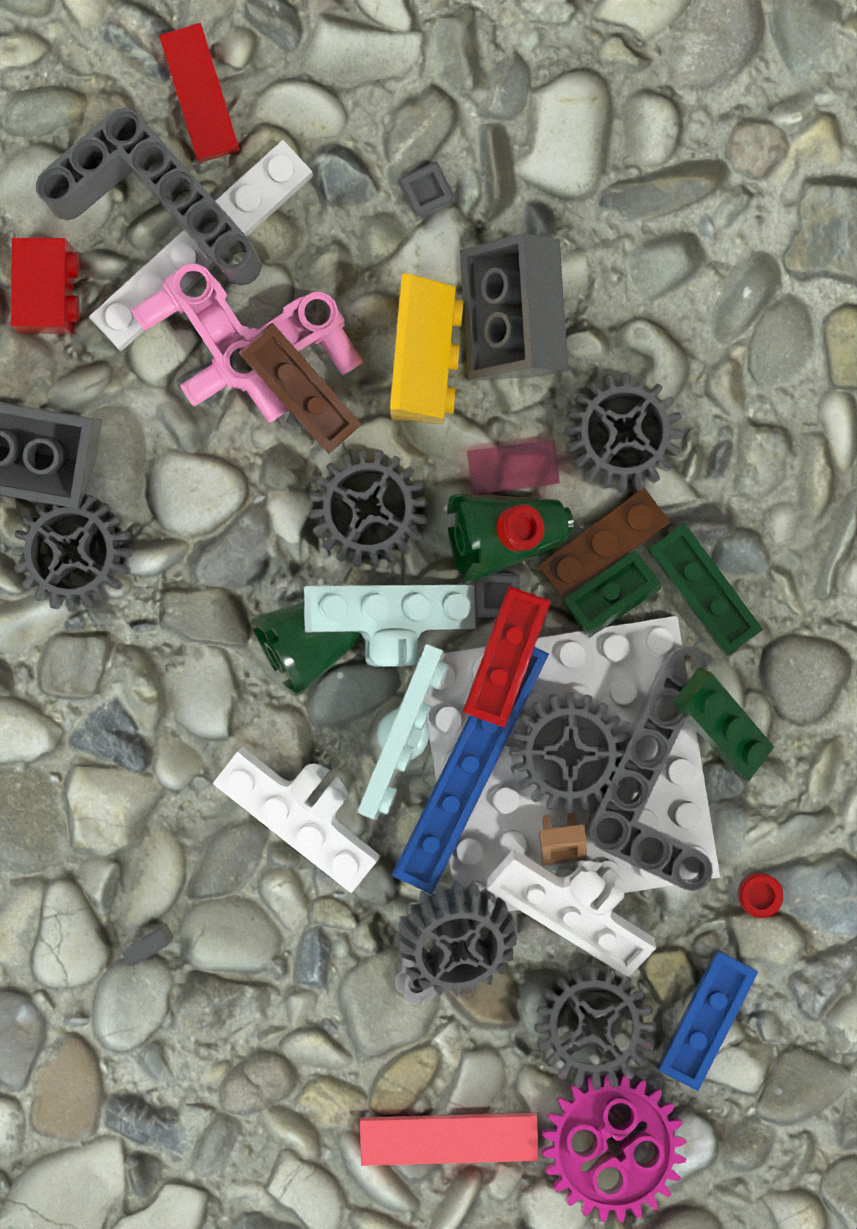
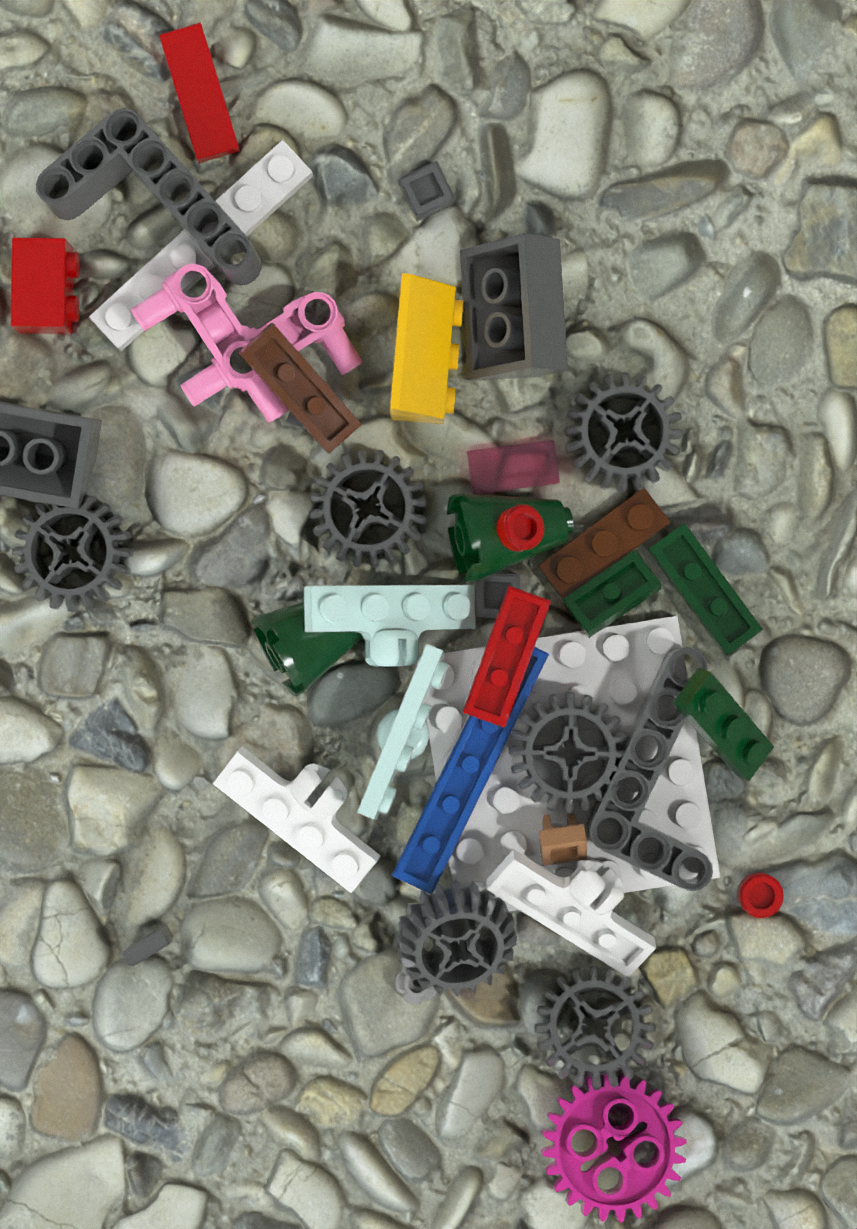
coral tile [360,1113,538,1166] -> none
blue plate [657,949,758,1091] -> none

